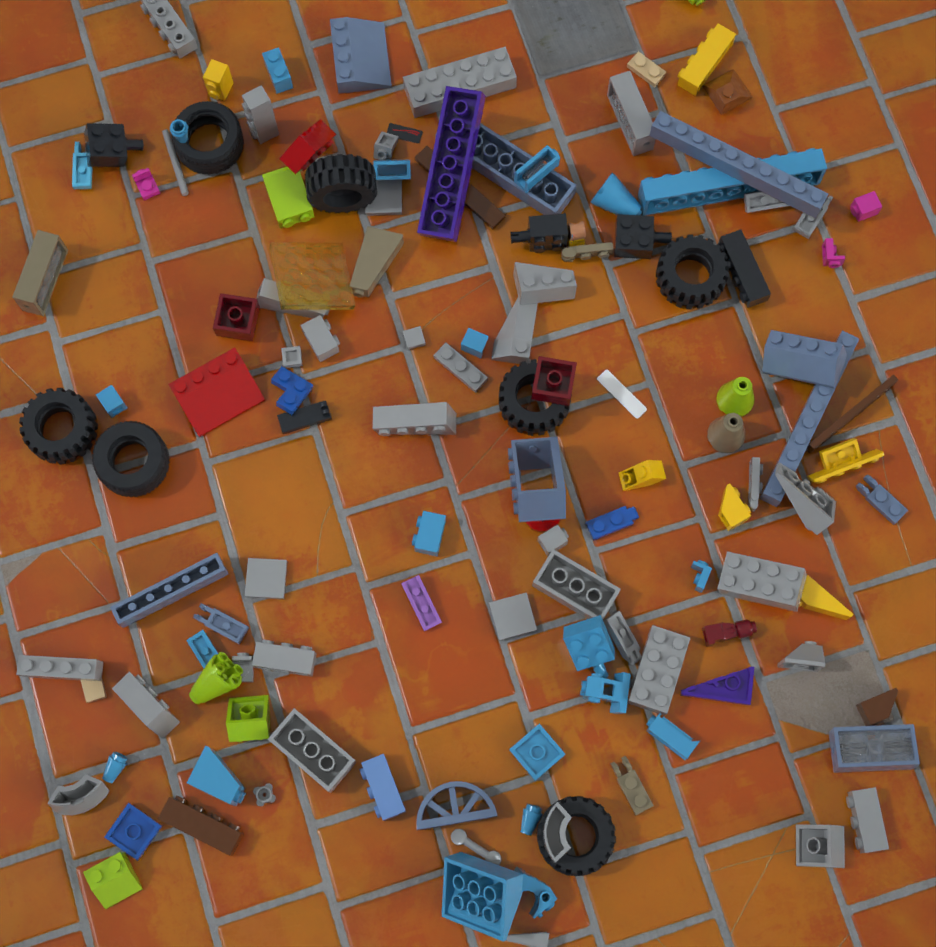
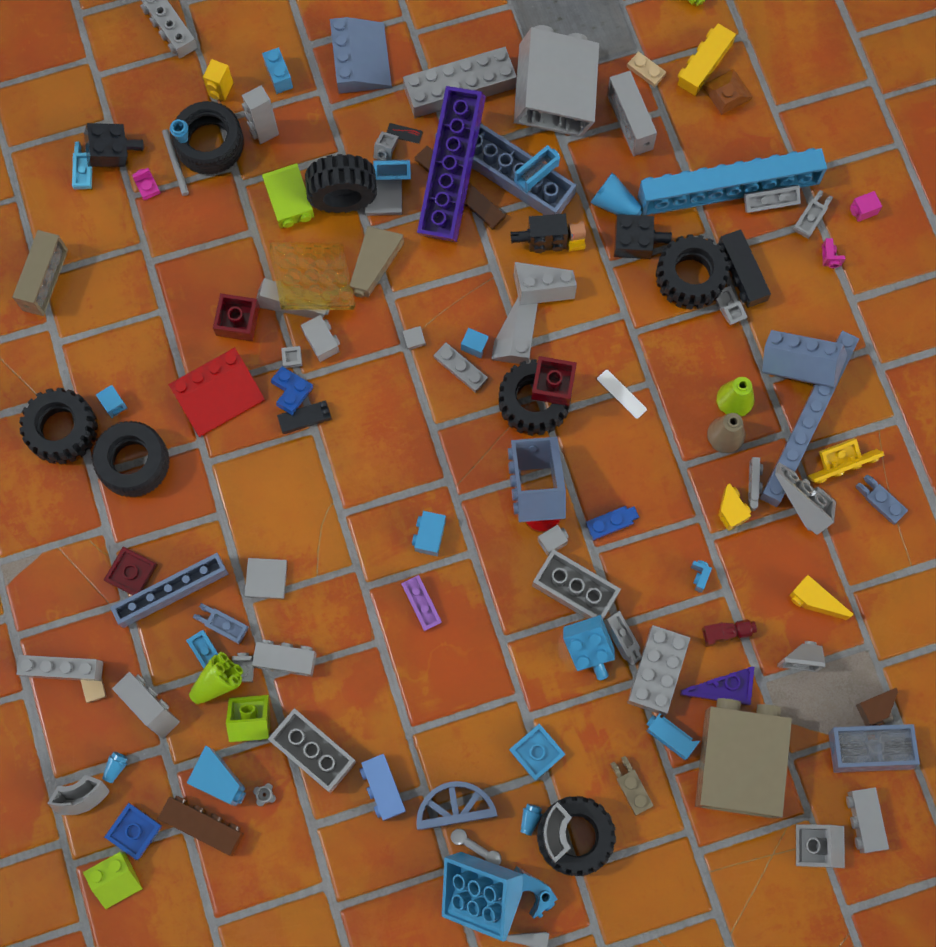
red wedge [279,119,336,175] -> none
light grey wedge [373,402,457,436] -> none
light grey tile [489,592,537,641] -> none
dark tan hinge [561,242,614,262] -> none
dark azure tile [580,672,631,714] -> none
yellow slope [619,460,666,491] -> none
sand blue brick [649,111,828,218] -> none
light grey brick [717,552,807,612] -> none
reddish brown tile [806,374,898,454] -> none
none -> dark red tile [104,546,158,596]
none -> light grey brick [514,25,599,137]
none -> dark tan brick [695,698,792,819]
none -> light grey slope [715,285,748,325]

